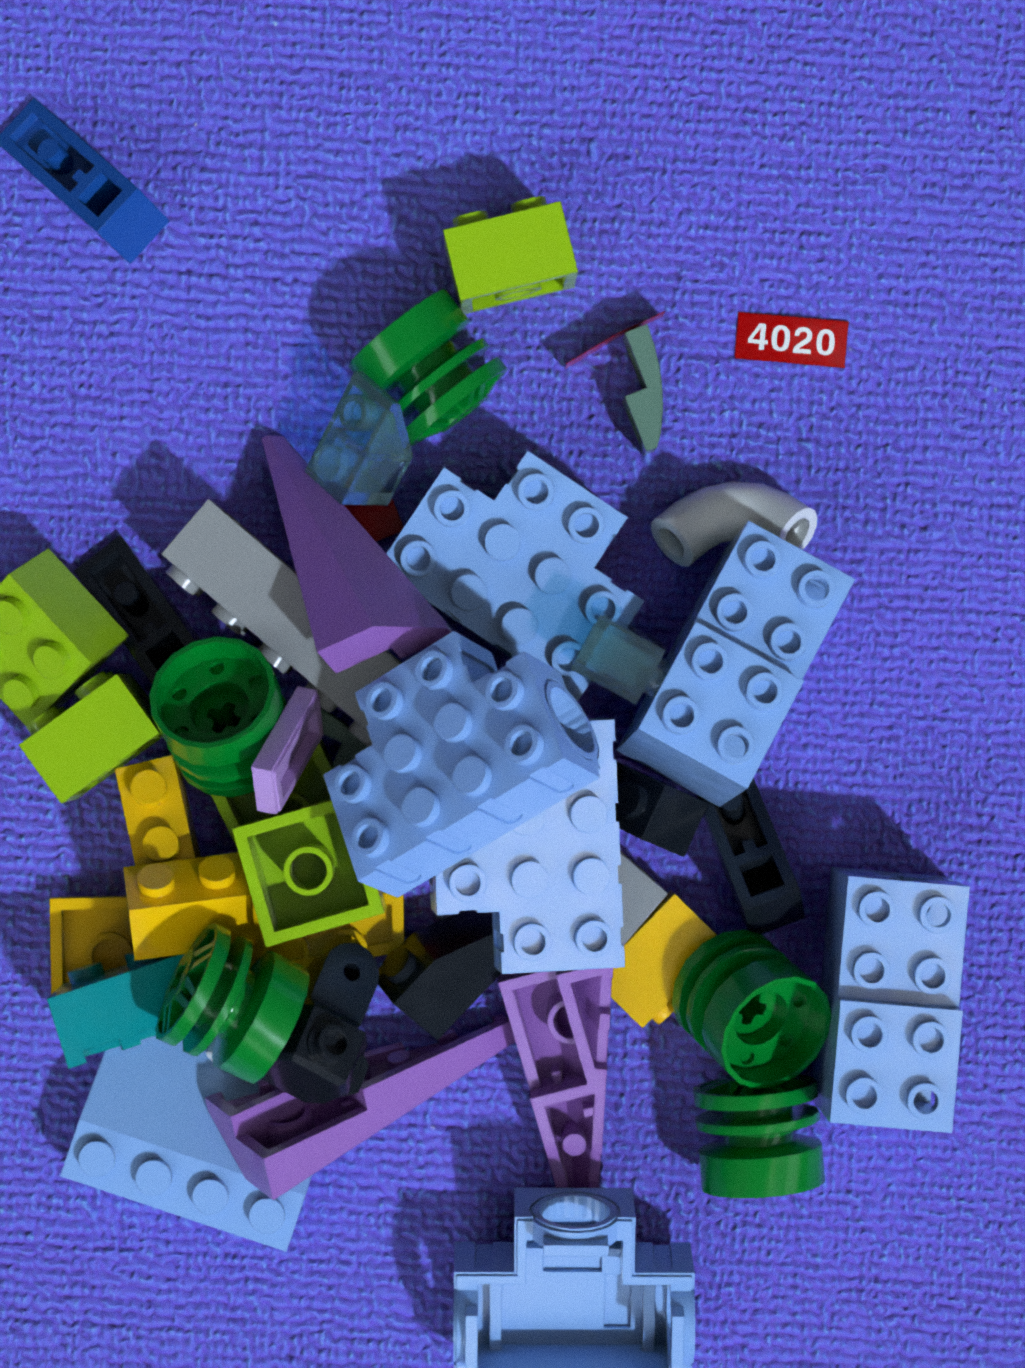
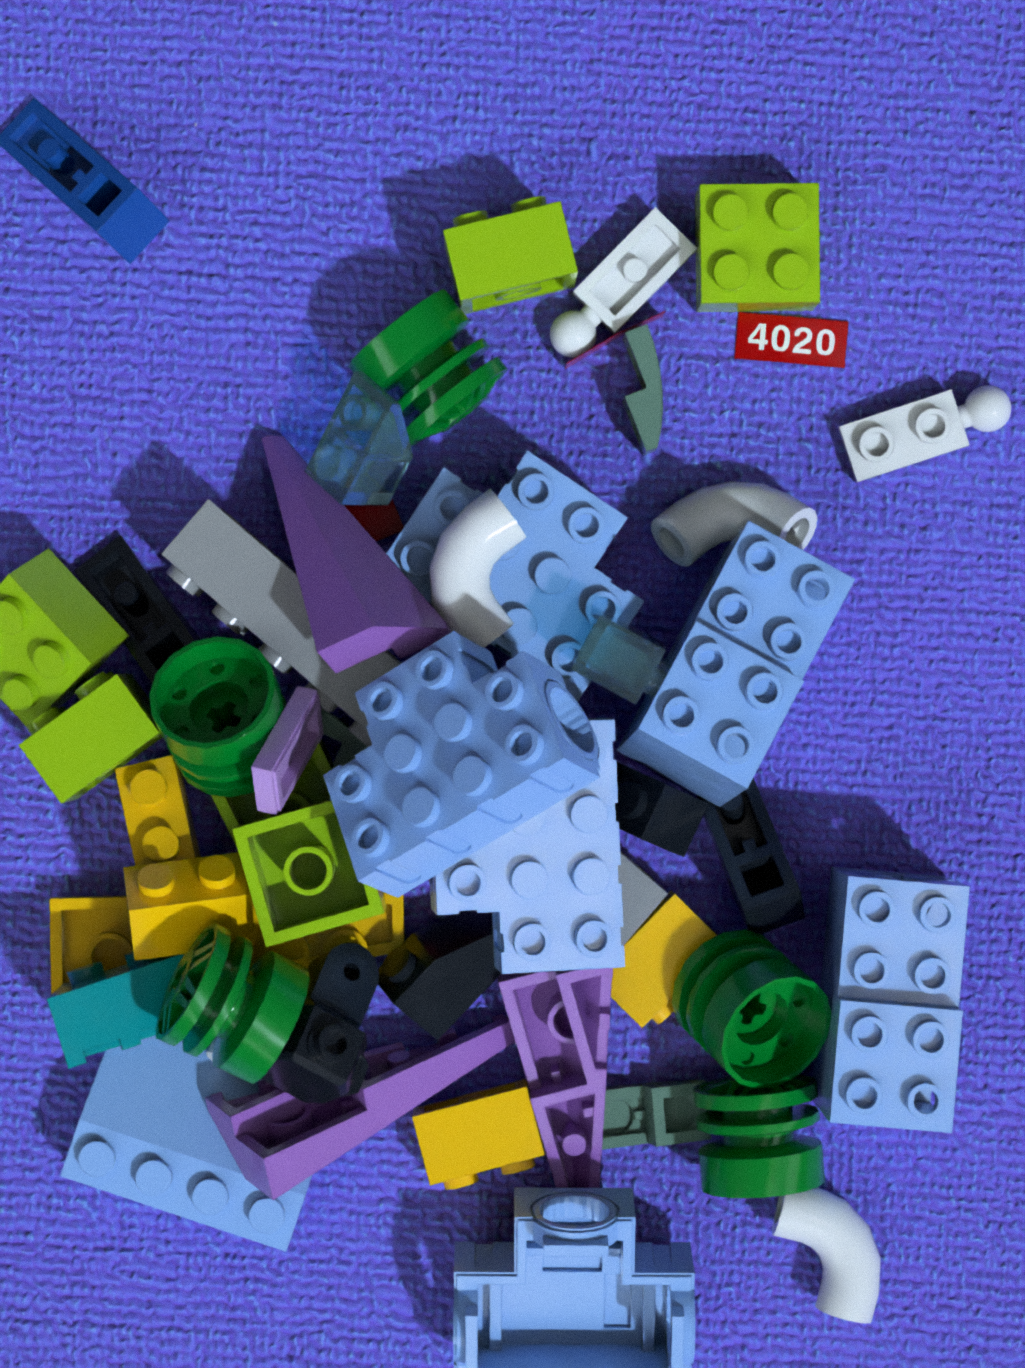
none -> yellow brick [412,1079,545,1190]
none -> white cylinder [429,489,526,648]
none -> white plate [550,207,697,358]
none -> sand green slope [602,1080,711,1150]
none -> lime brick [695,183,820,312]
none -> white cylinder [772,1187,881,1324]
none -> white plate [838,385,1011,483]

